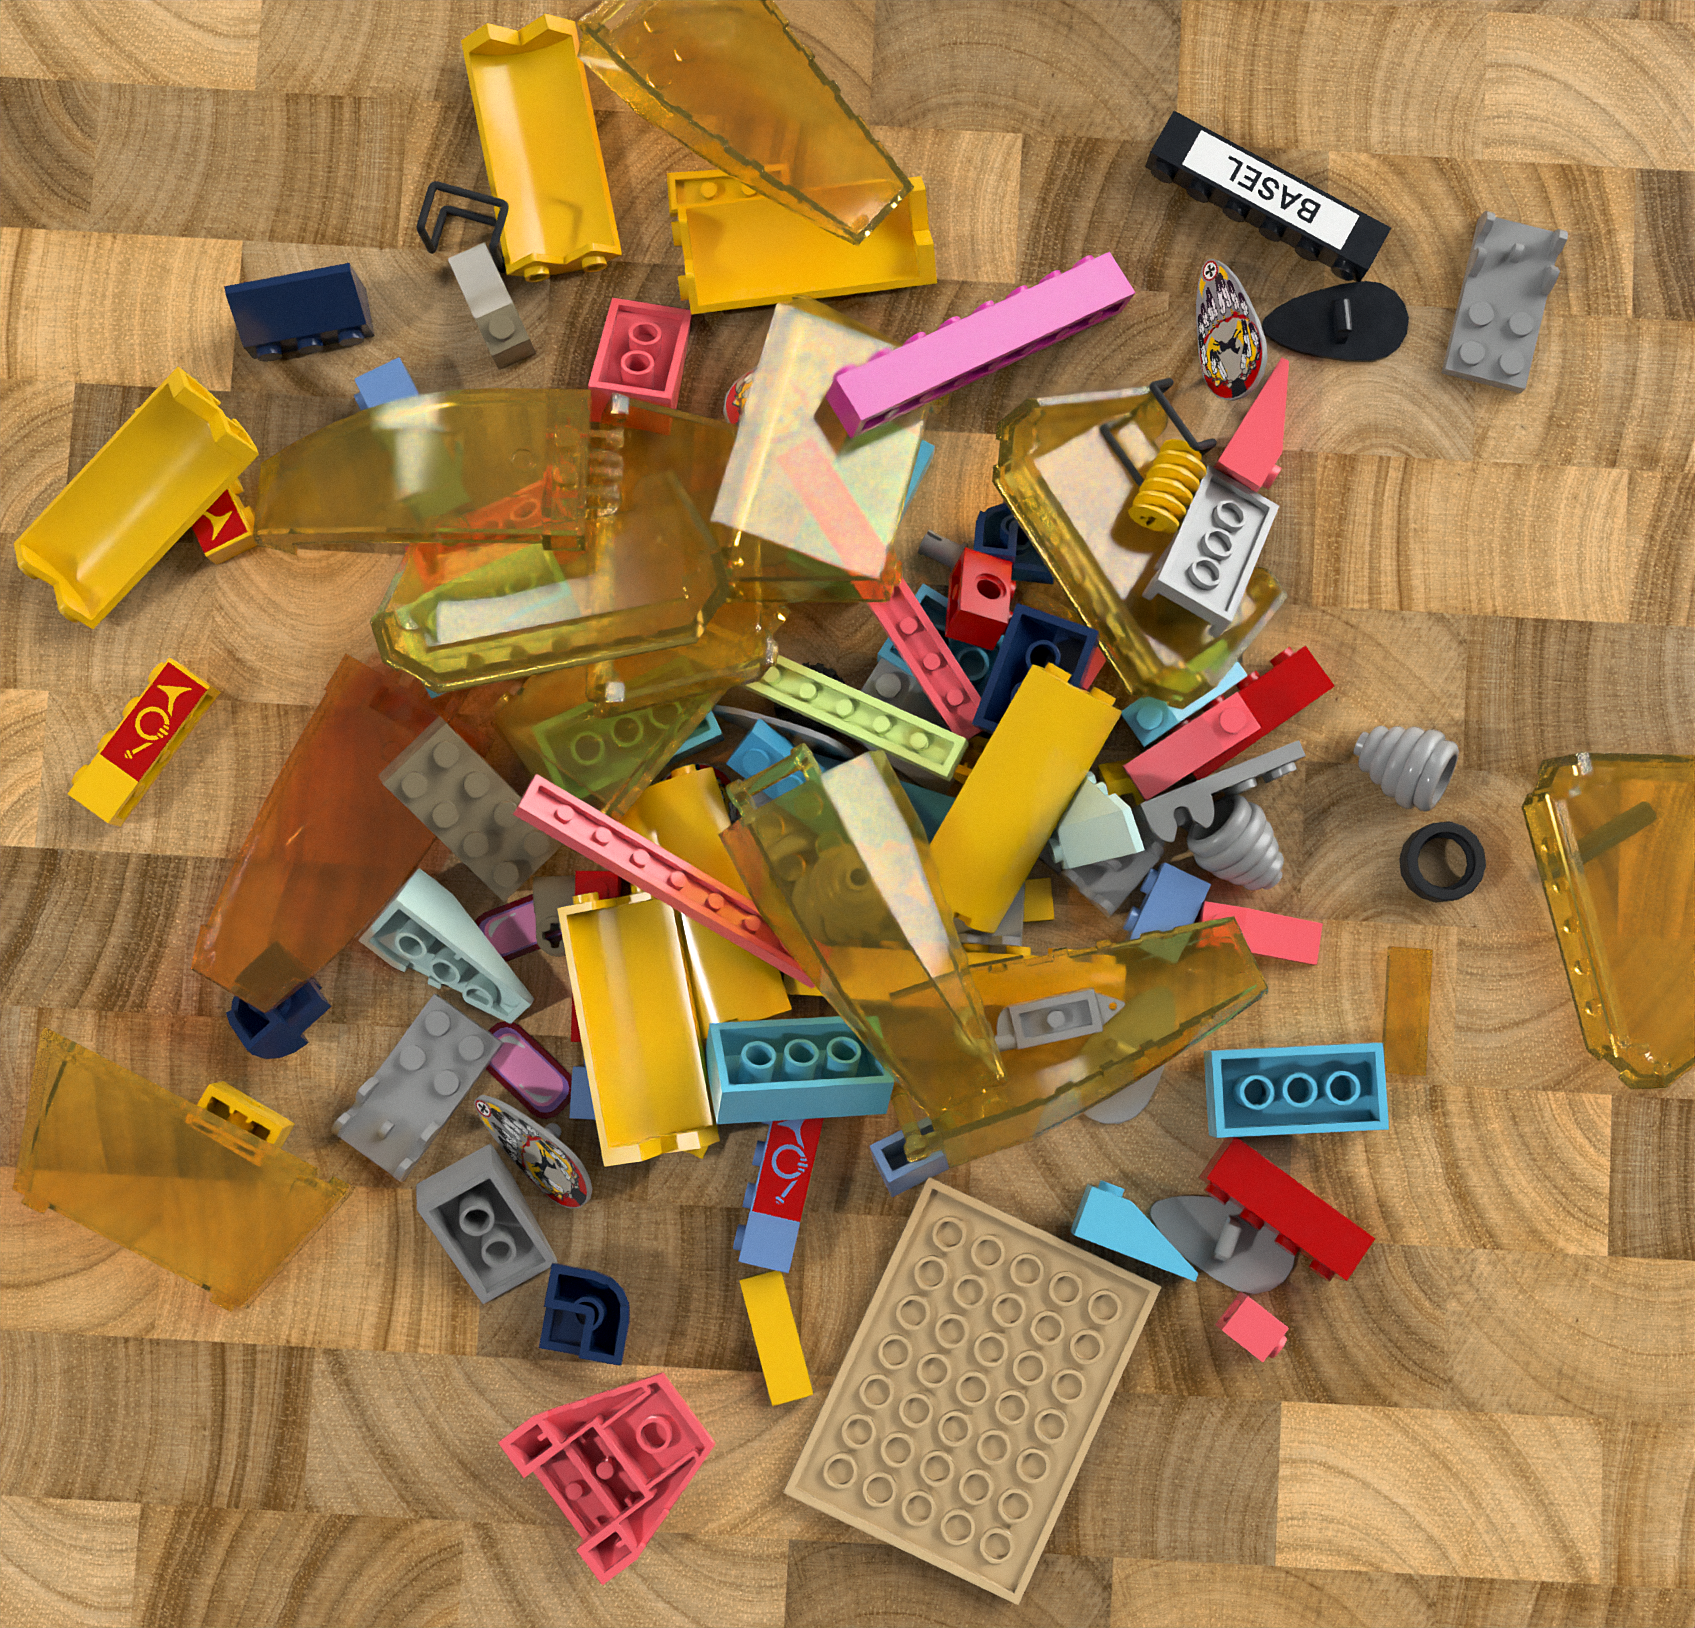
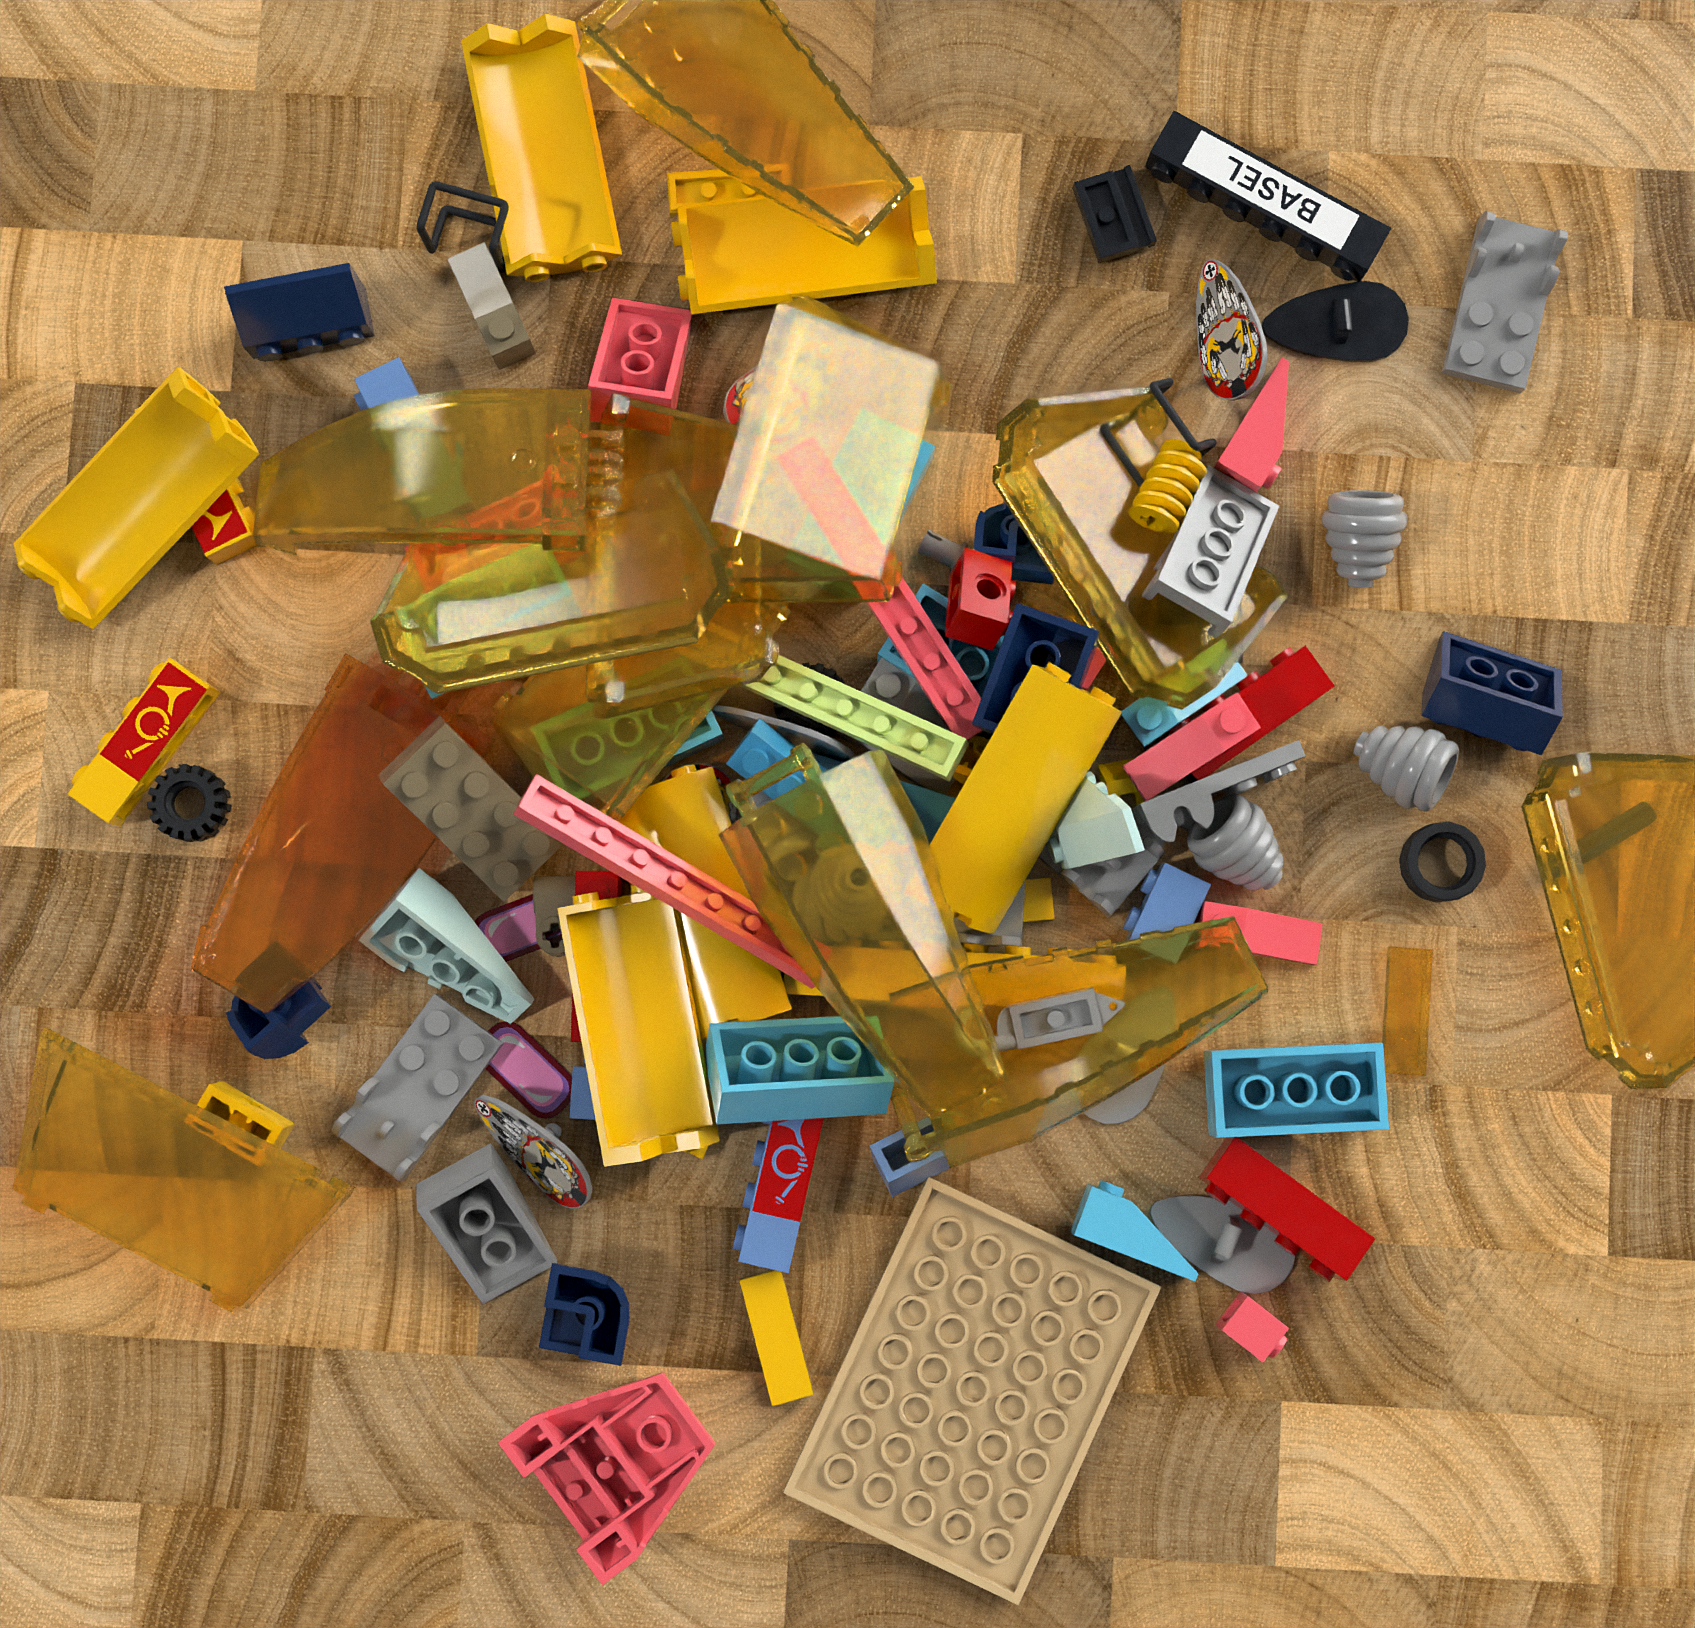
brick [825,252,1136,439] -> none
none -> black tyre [147,764,232,842]
none -> black plate [1072,165,1157,263]
none -> light grey piece [1322,490,1407,588]
none -> dark blue slope [1421,631,1563,755]

